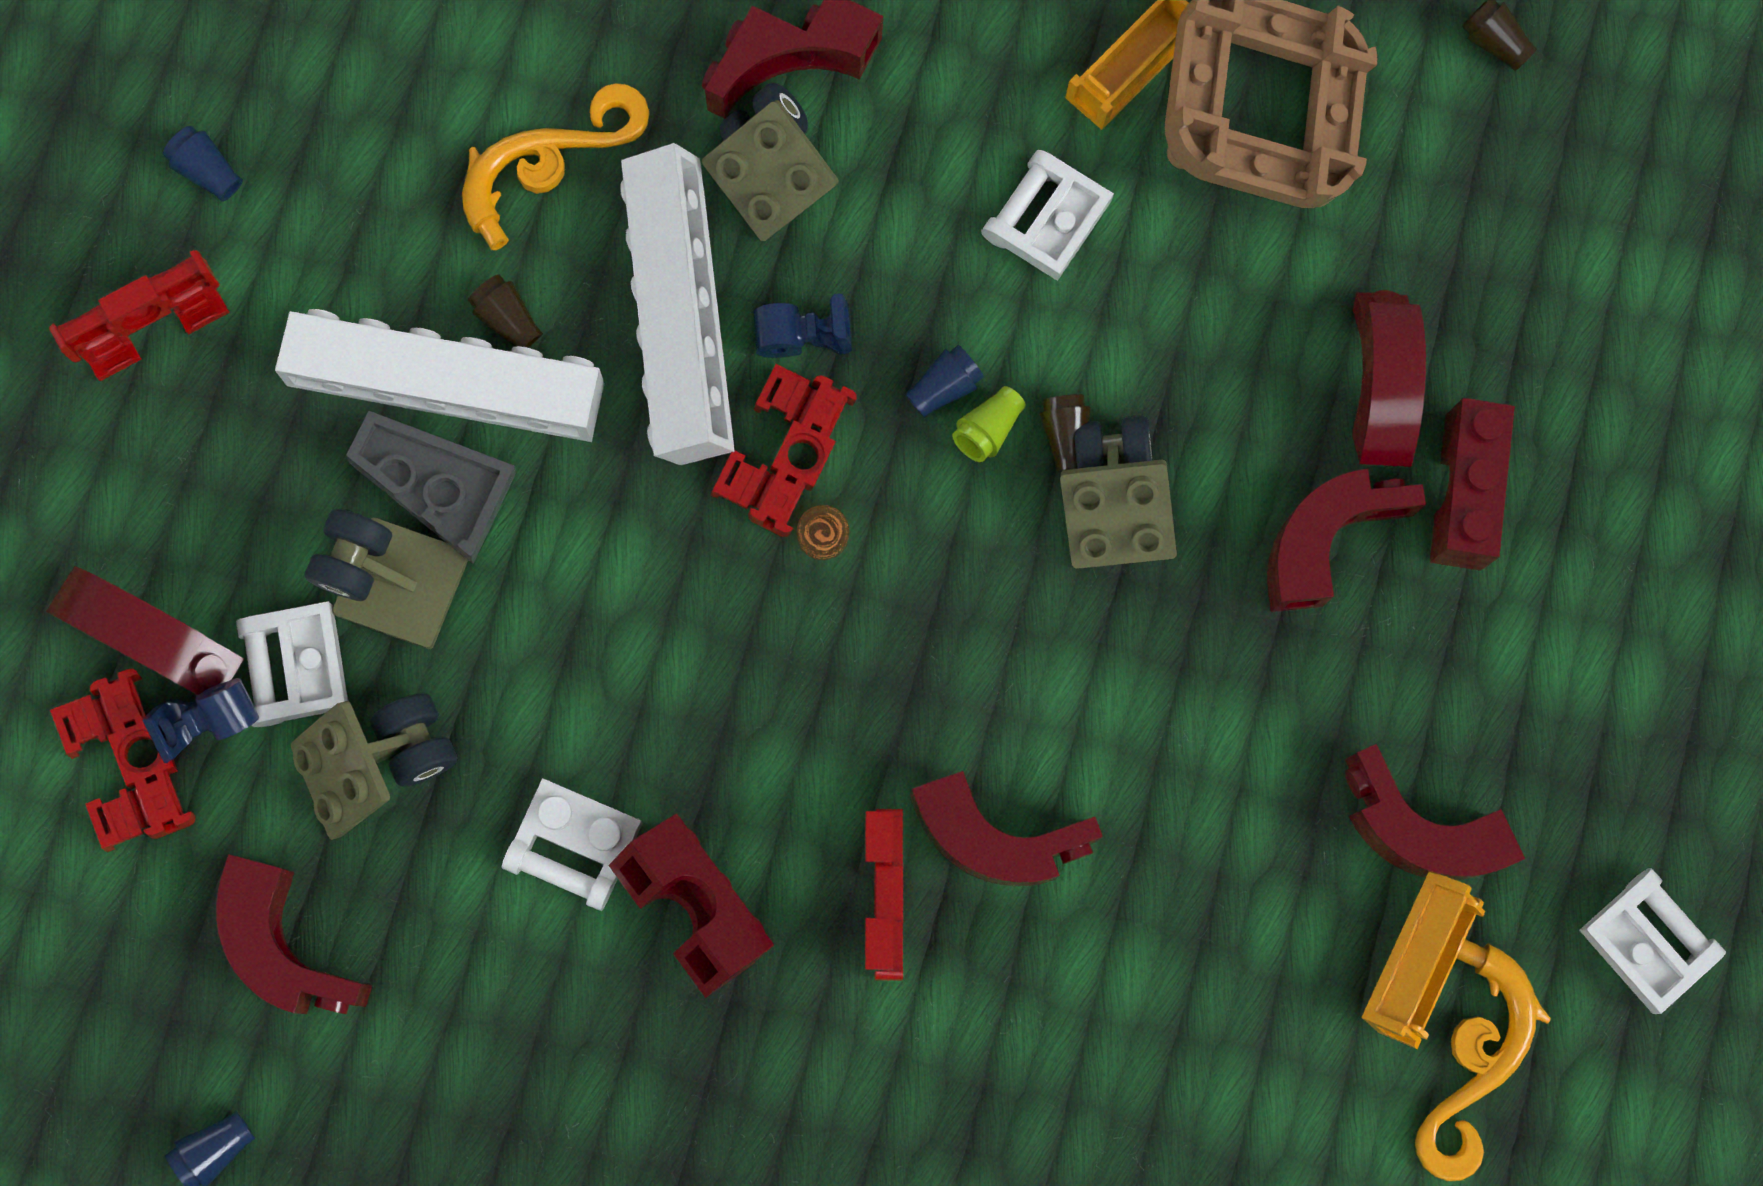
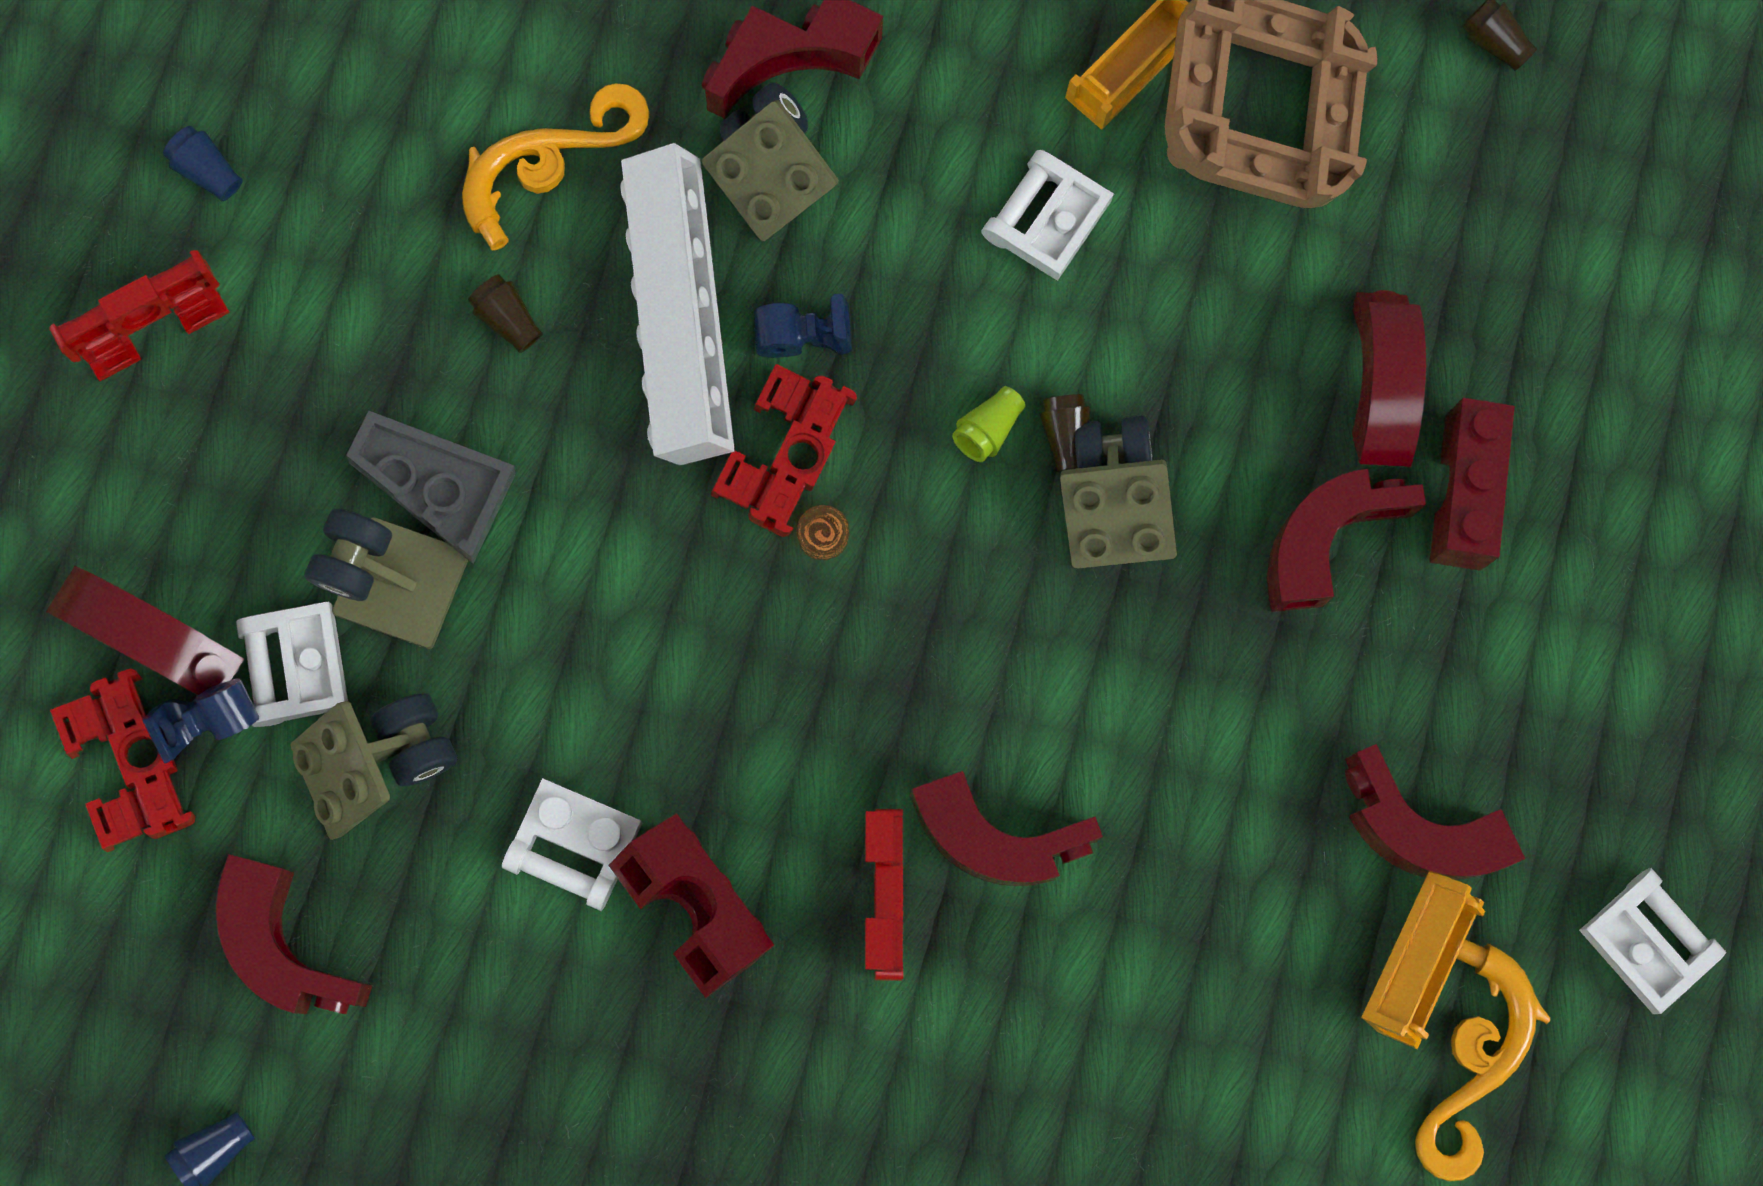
white brick [275,309,604,442] -> none
dark blue cone [905,345,984,418] -> none

